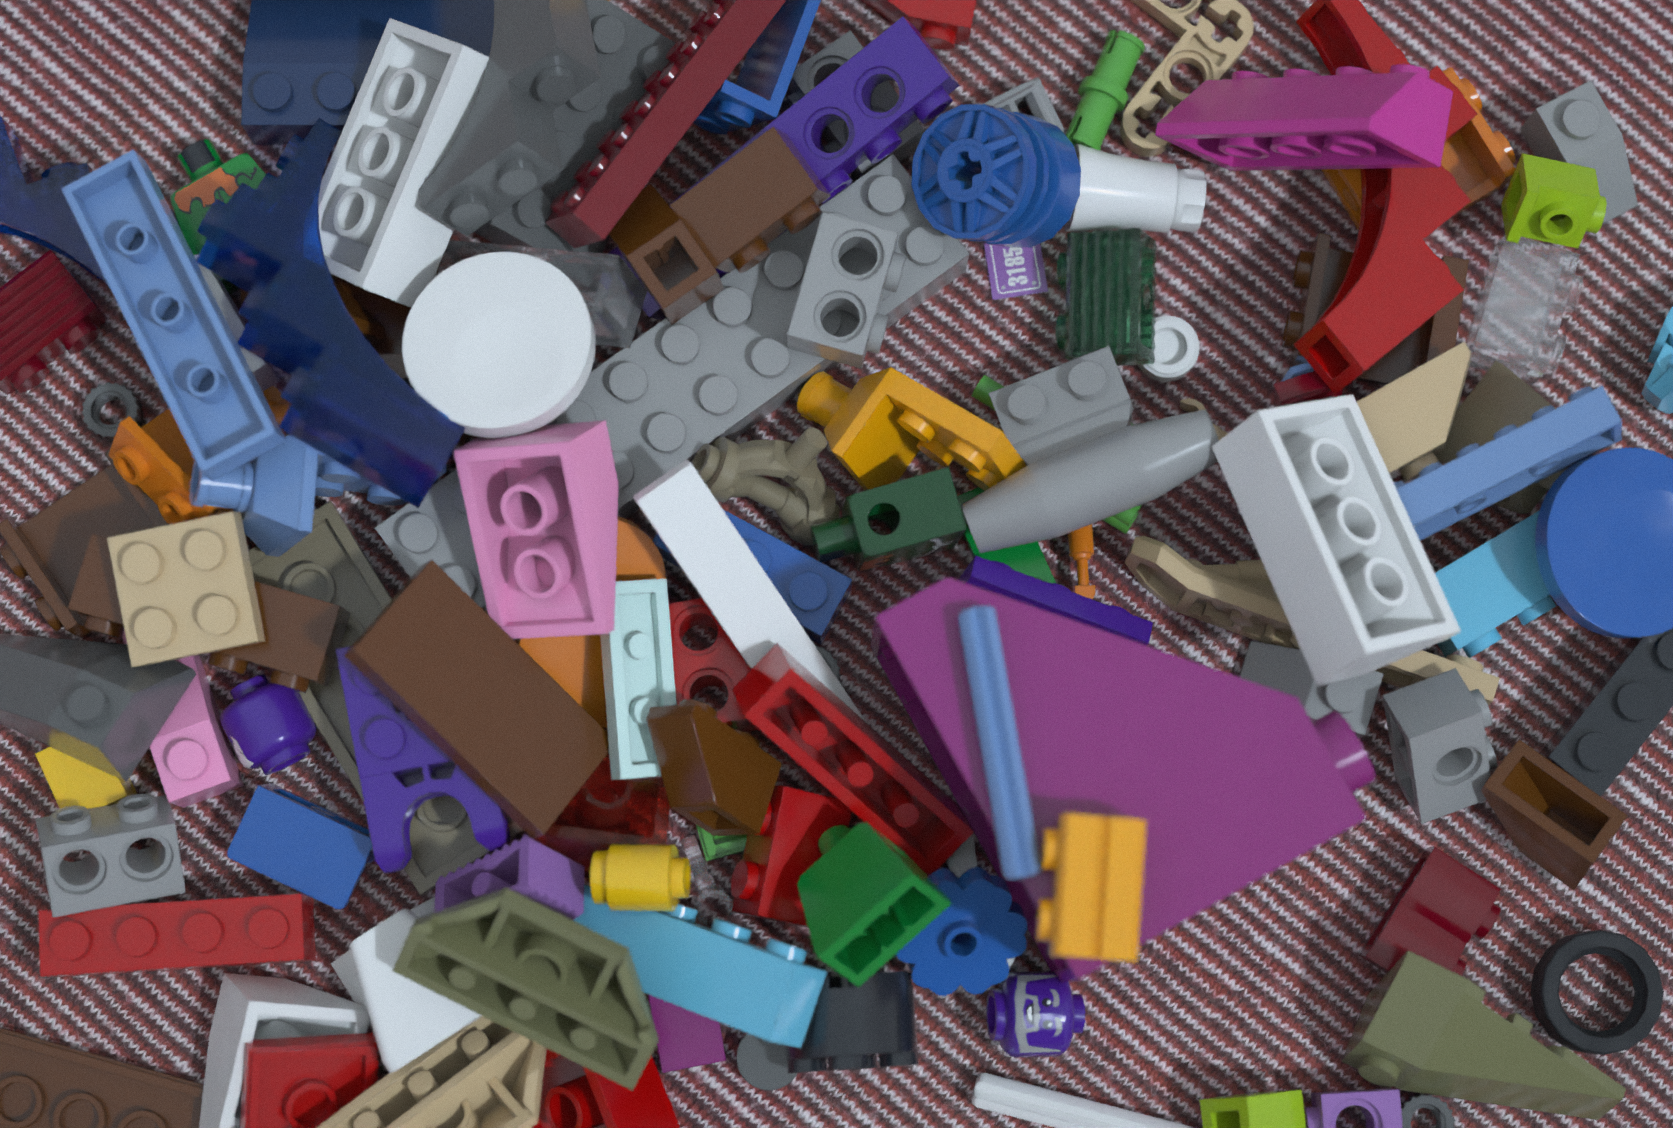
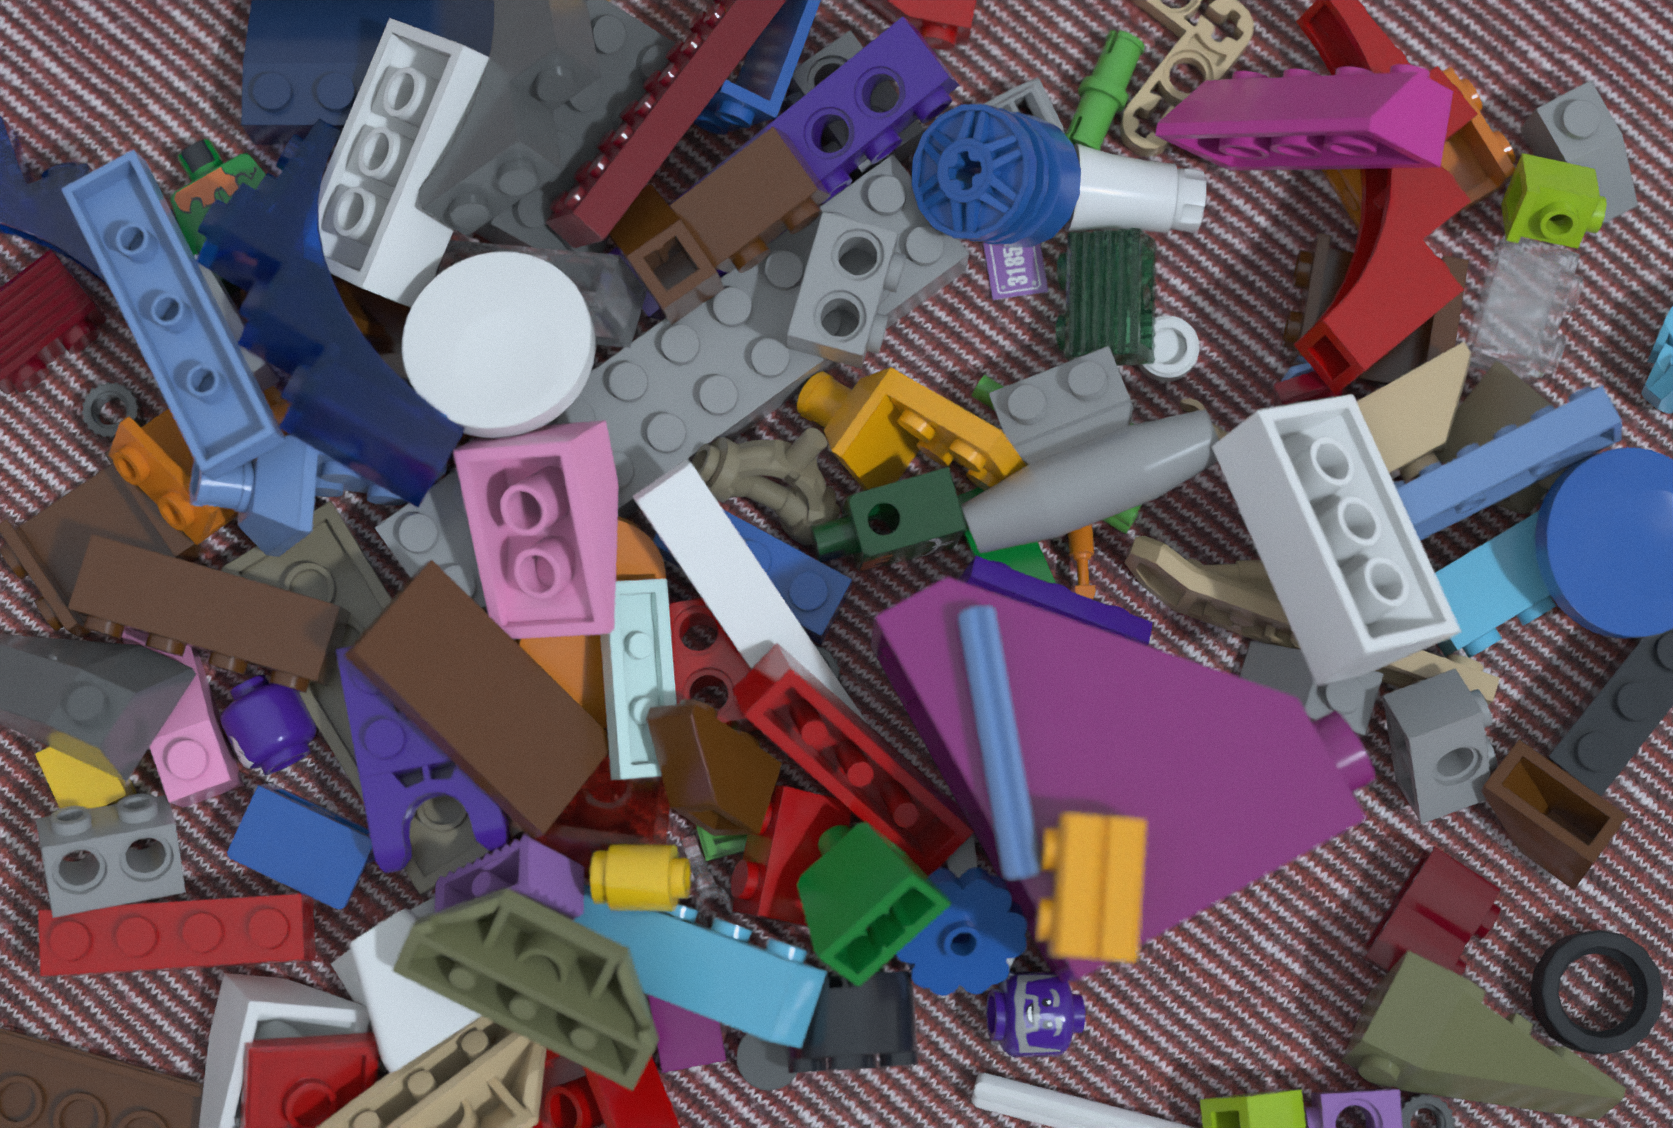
tan plate [107,511,265,667] -> none

